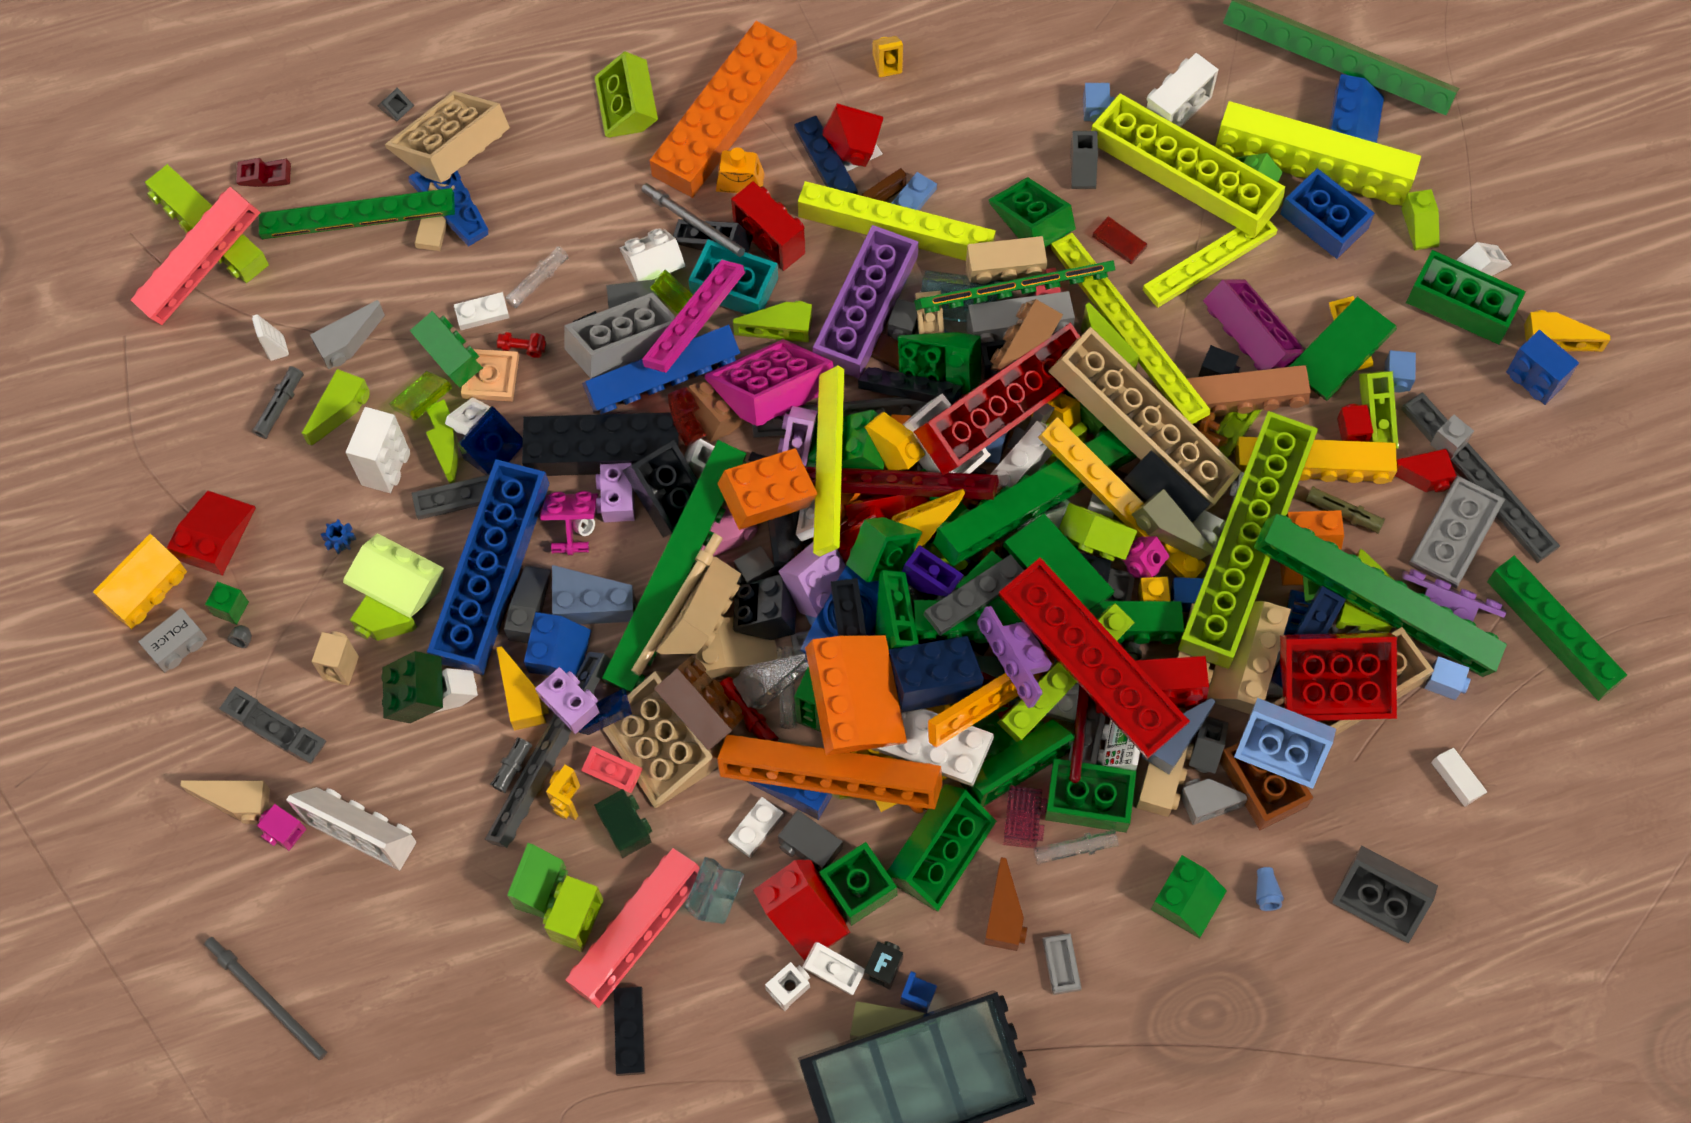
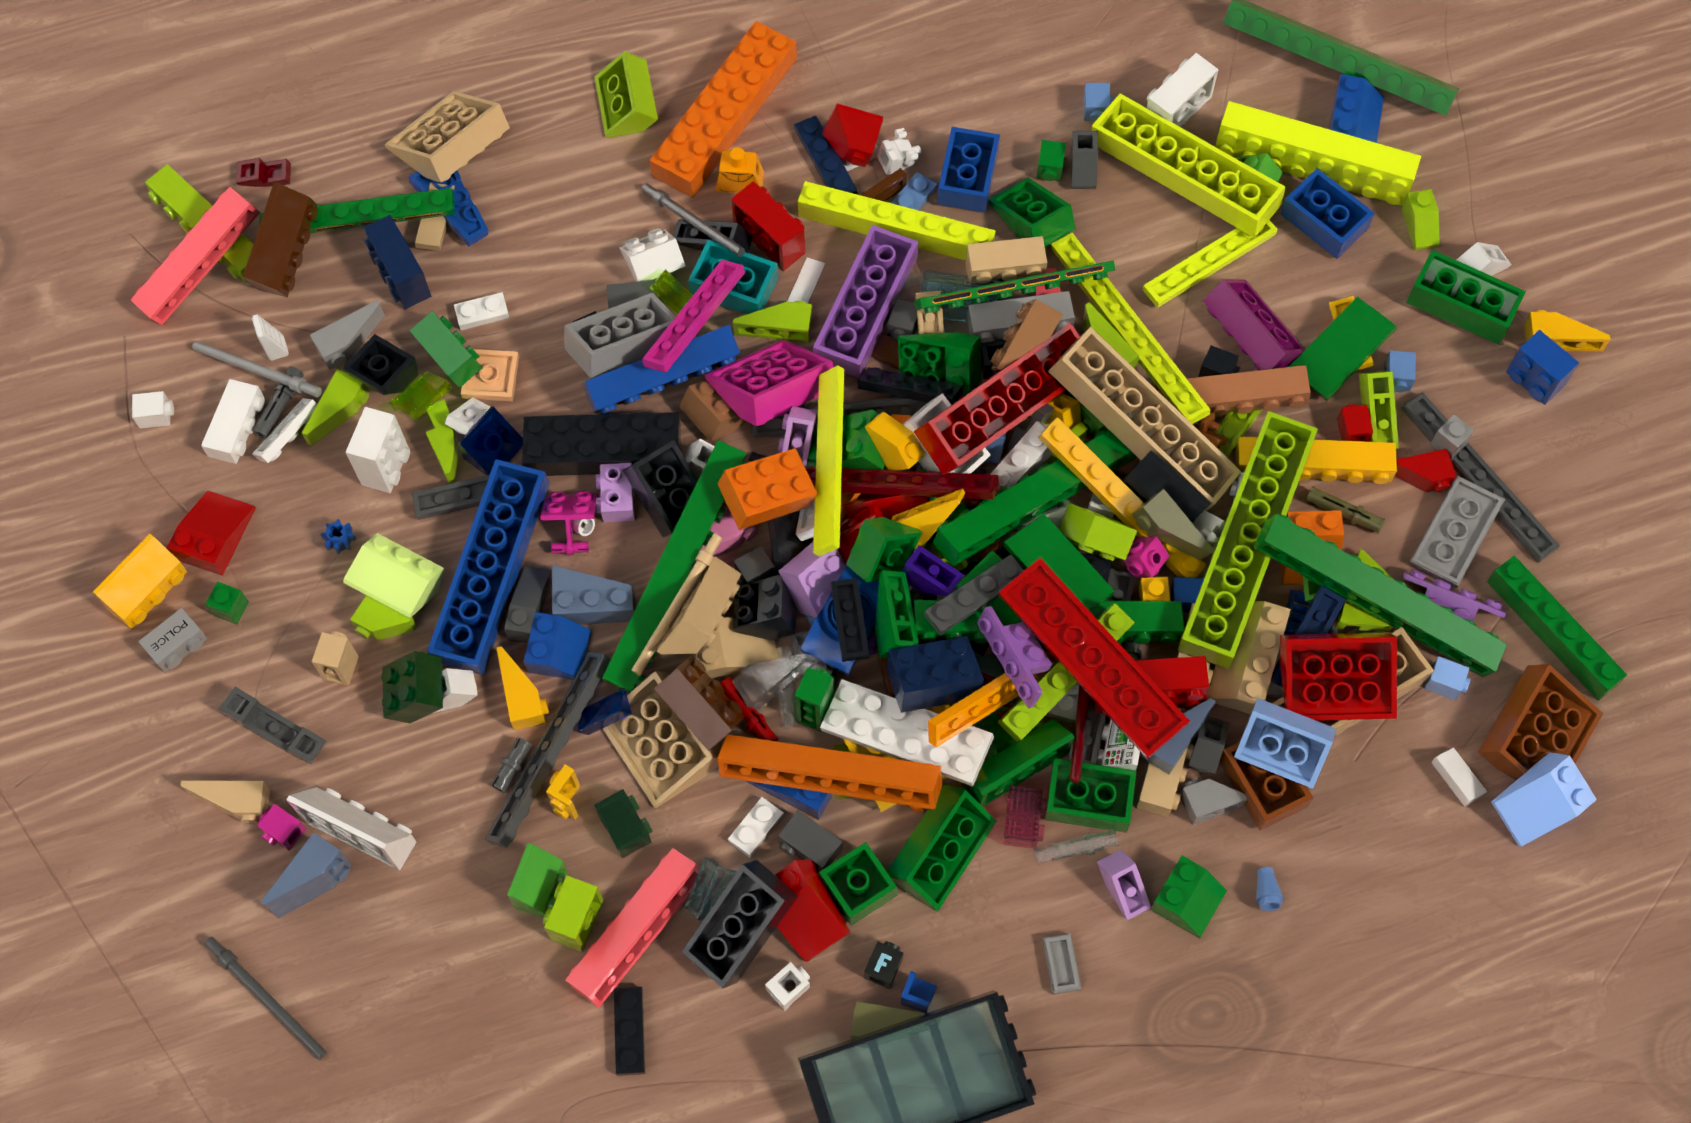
dark grey hinge [228,625,252,648] -> none
dark grey slope [378,87,414,122] -> none
red bar [497,332,547,358] -> none
clear pin [505,246,568,309] -> none
lavender brick [535,667,600,734] -> none
coral plate [581,746,643,793] -> none
clear red slope [668,387,707,446] -> none
white plate [802,942,865,995] -> none
orange slope [805,635,907,756] -> none
yellow slope [872,36,903,78] -> none
dark orange slope [984,857,1028,951] -> none
clear red tile [1092,216,1147,265] -> none
dark grey slope [1332,845,1438,944] -> none
none -> white brick [132,391,174,428]
none -> light grey bar [192,341,322,397]
none -> white brick [201,379,265,464]
none -> reddish brown slope [243,182,318,298]
none -> white plate [252,398,317,463]
none -> sand blue slope [261,832,352,918]
none -> black slope [342,334,419,395]
none -> dark blue brick [363,215,432,309]
none -> black brick [681,860,799,988]
none -> white sticker [787,257,825,304]
none -> white piece [877,128,921,175]
none -> blue brick [937,127,1000,213]
none -> green brick [1036,140,1066,181]
none -> lavender slope [1097,849,1151,920]
none -> dark orange slope [1478,664,1603,780]
none -> light blue slope [1491,752,1597,847]

